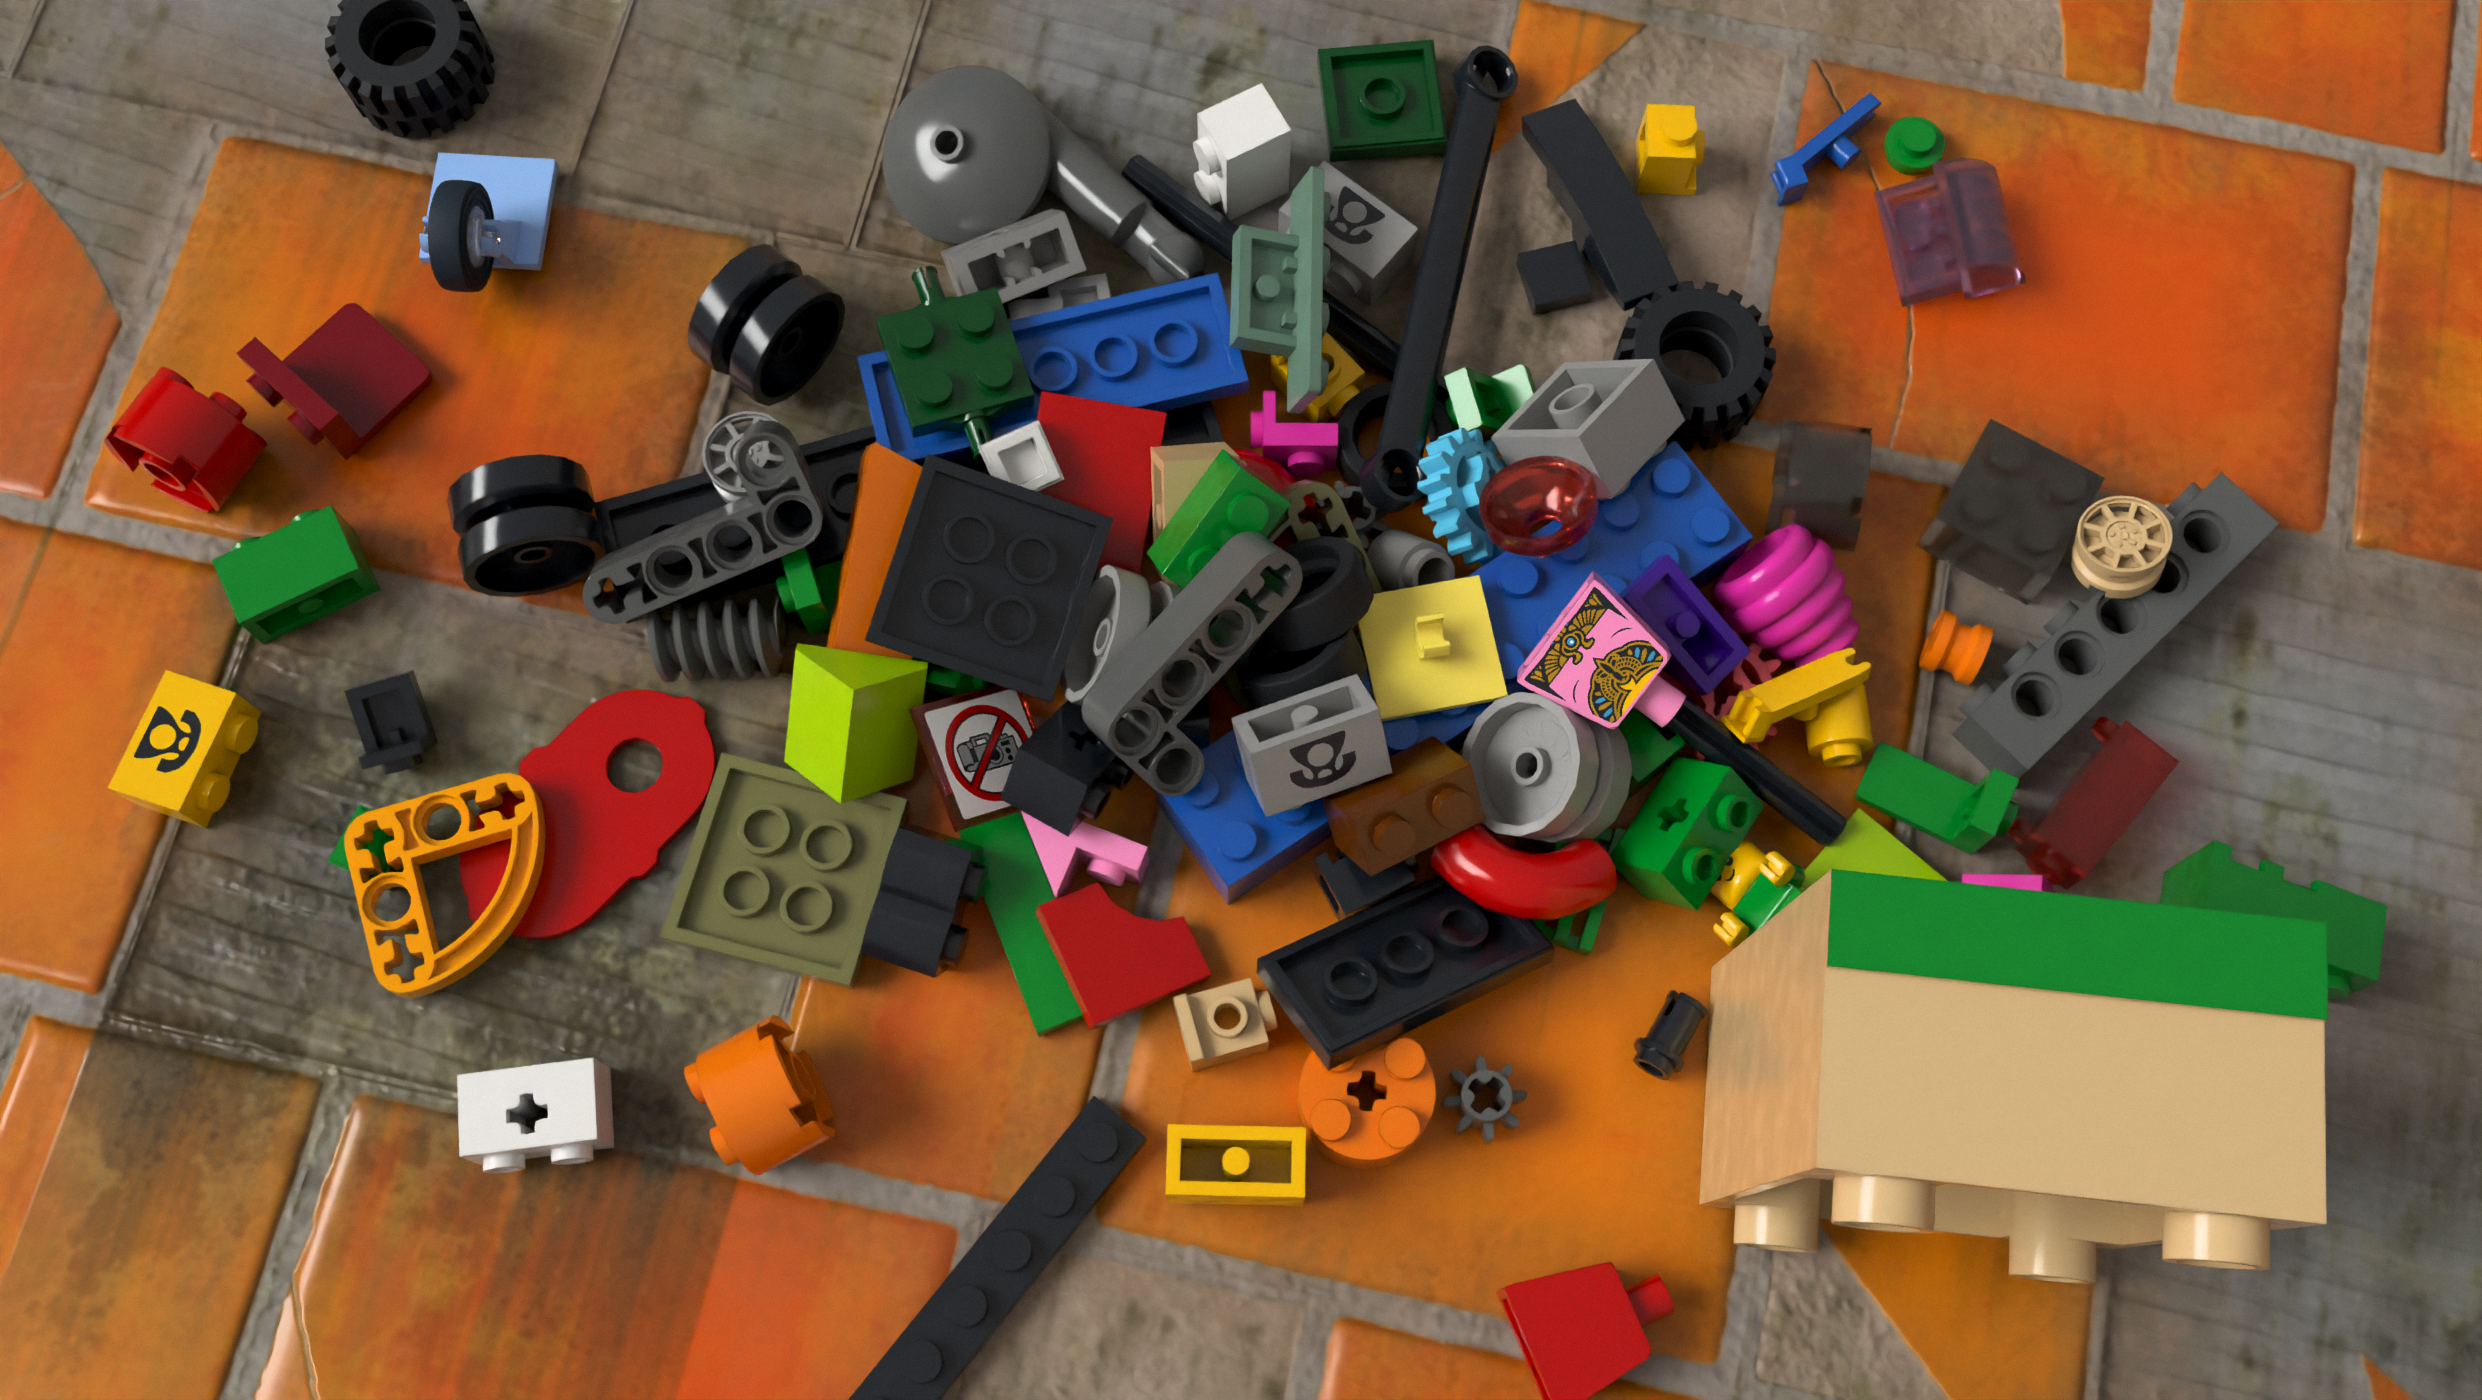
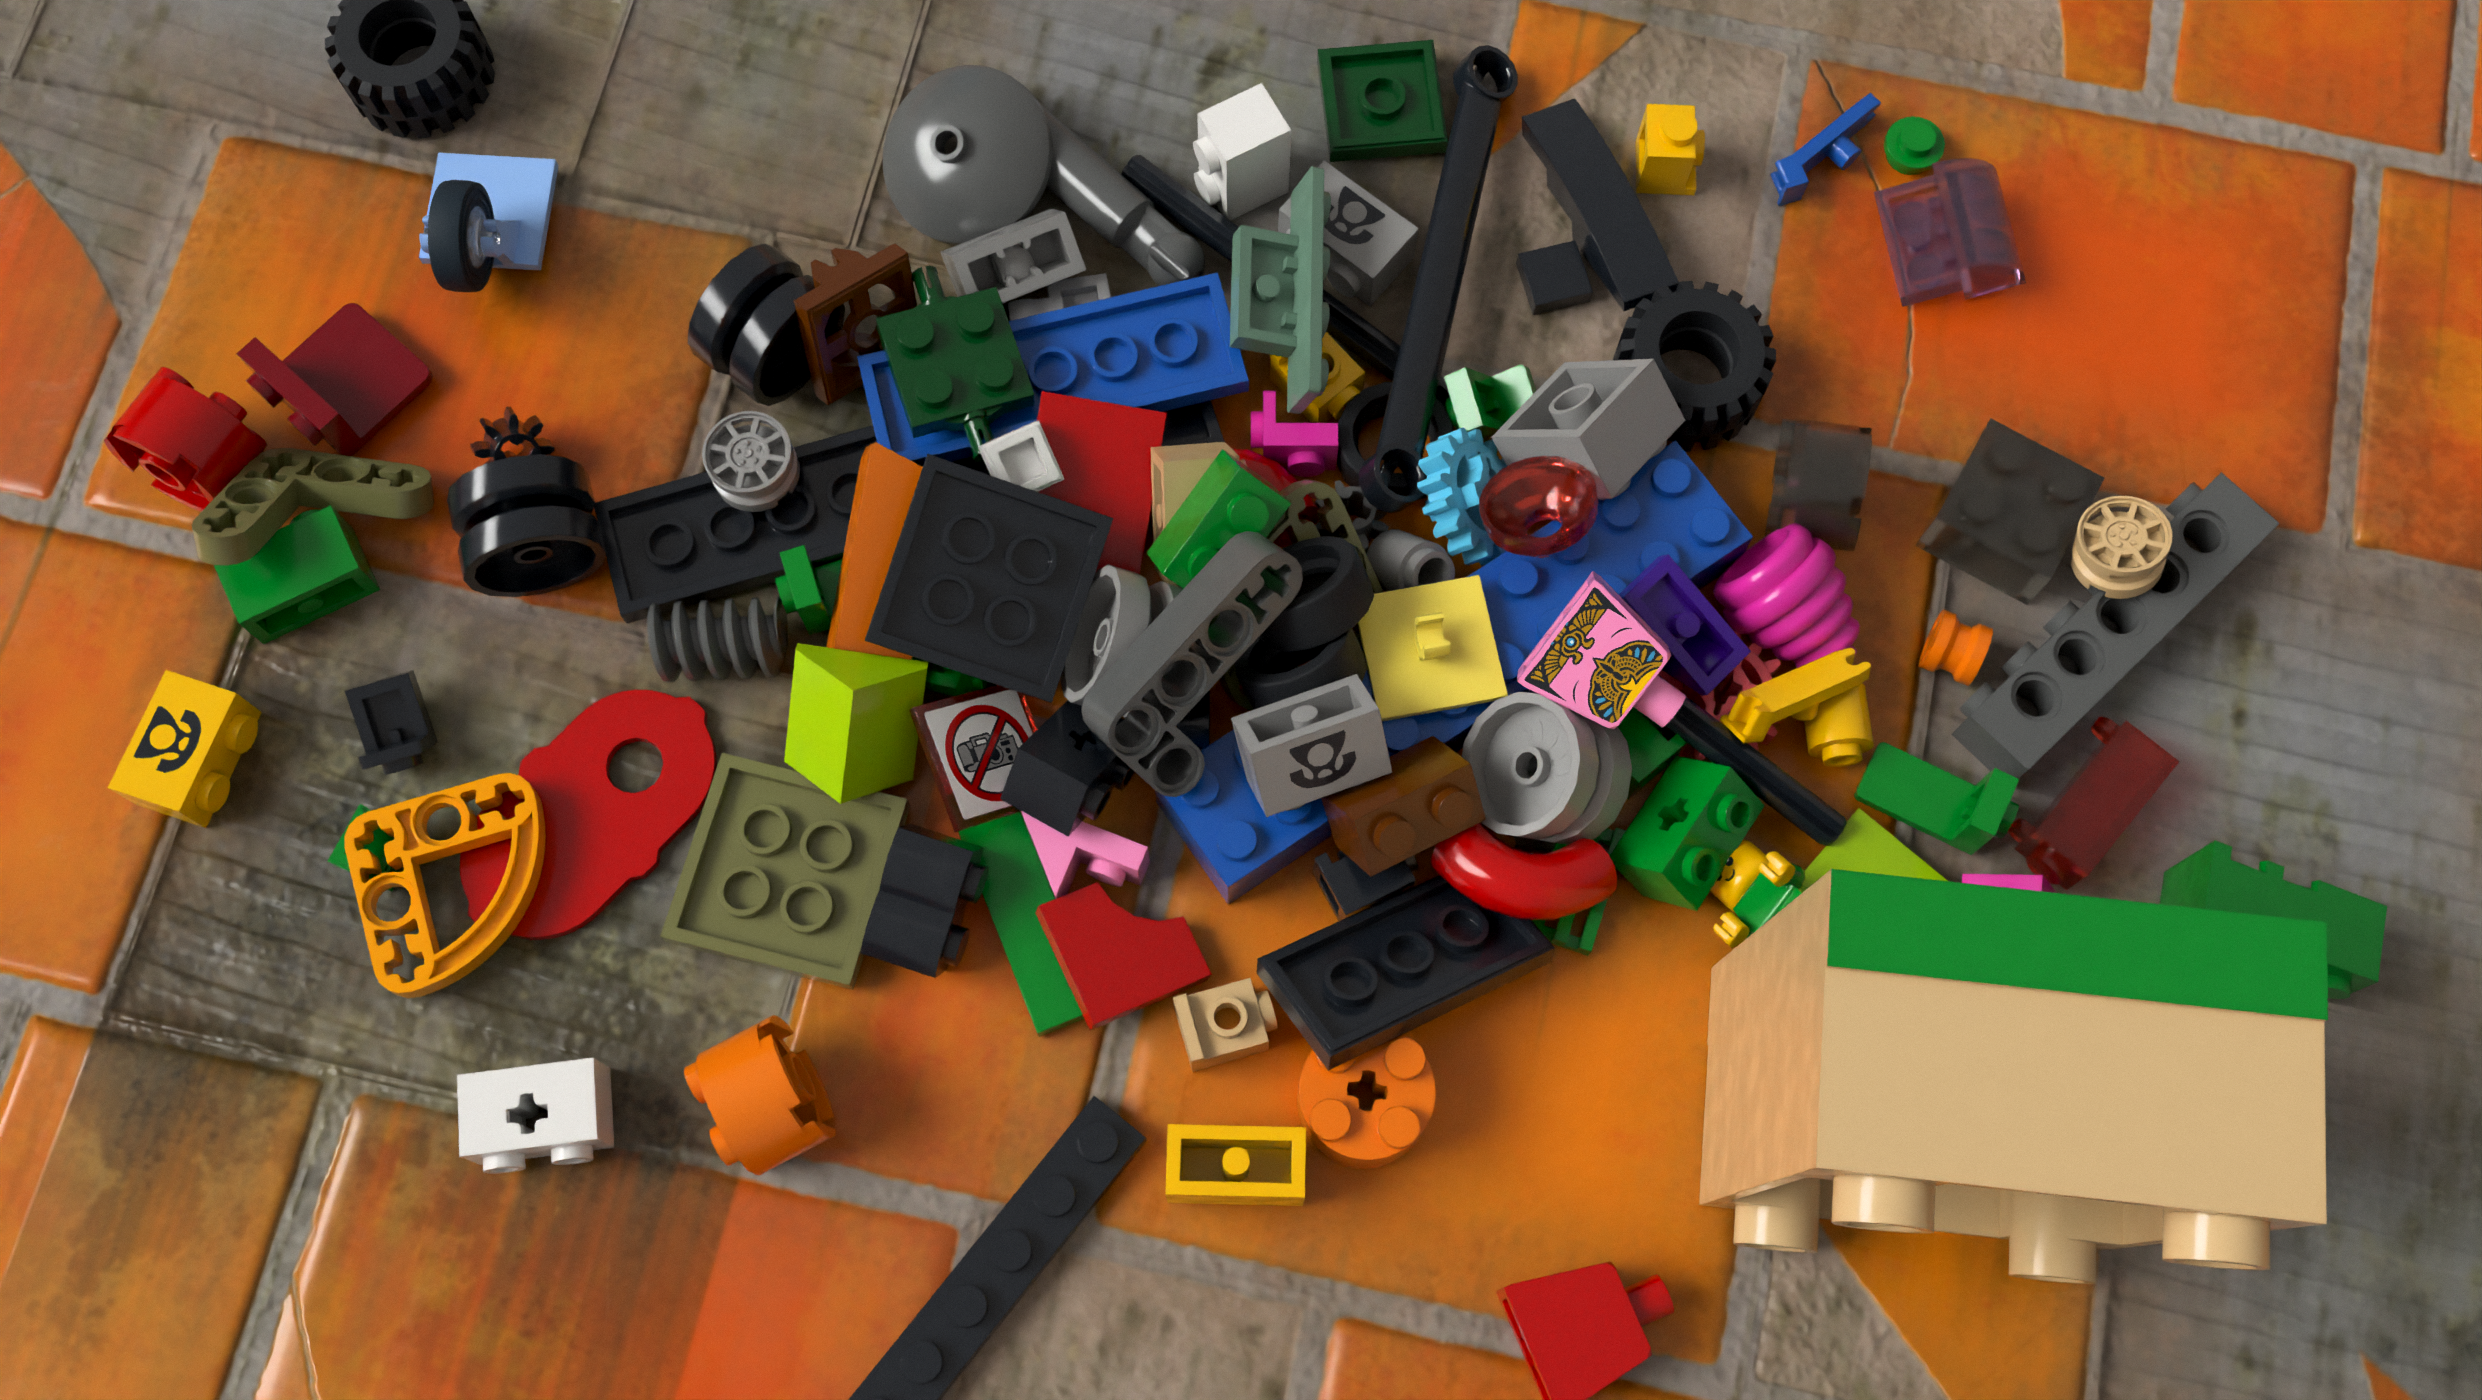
dark grey beam [582,420,824,624] -> none
dark grey gear [1441,1056,1527,1144] -> none
black pin [1633,990,1707,1080] -> none
none -> olive beam [192,448,434,565]
none -> gear [470,407,555,464]
none -> reddish brown piece [794,243,917,405]

